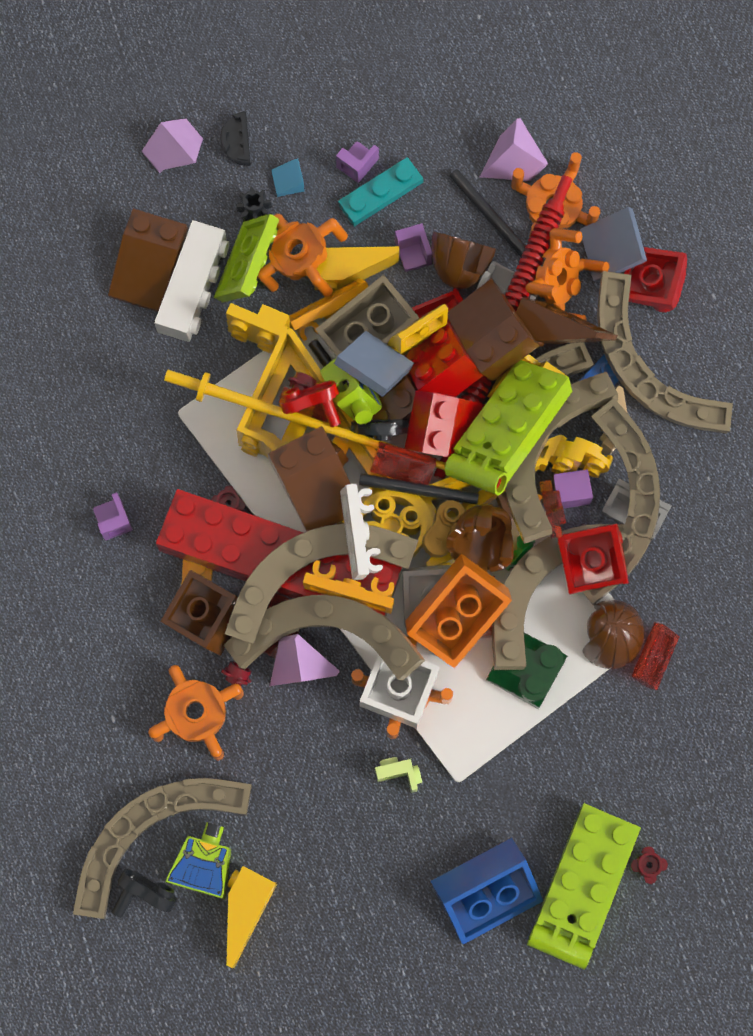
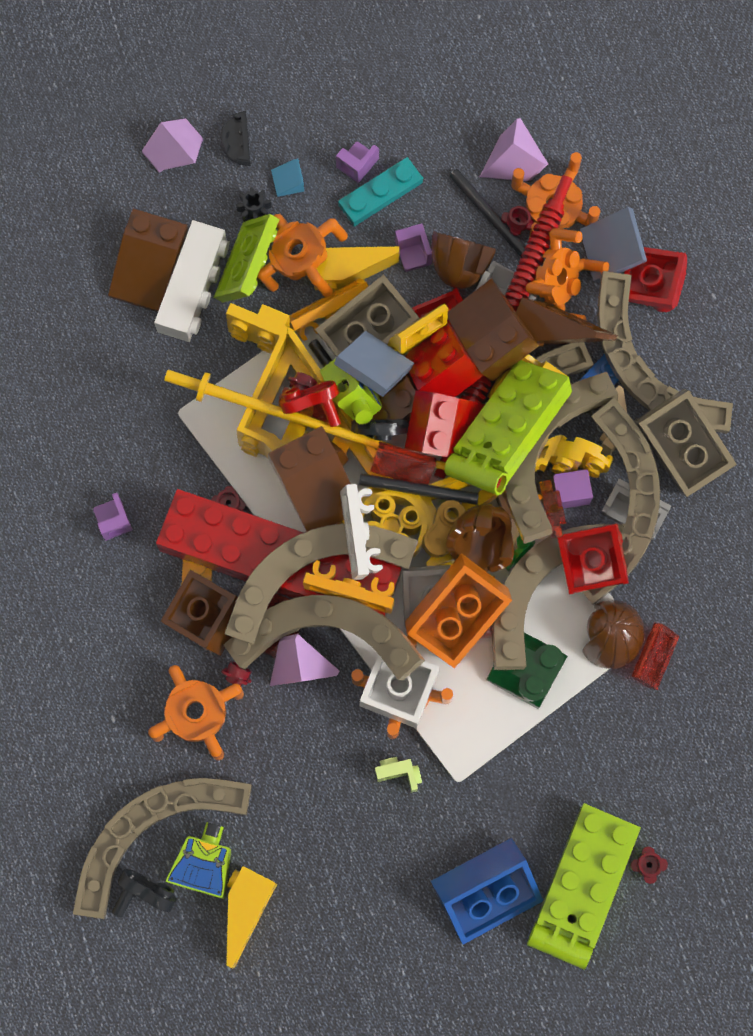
none -> dark red plate [501,206,534,236]
none -> dark tan brick [634,389,737,497]

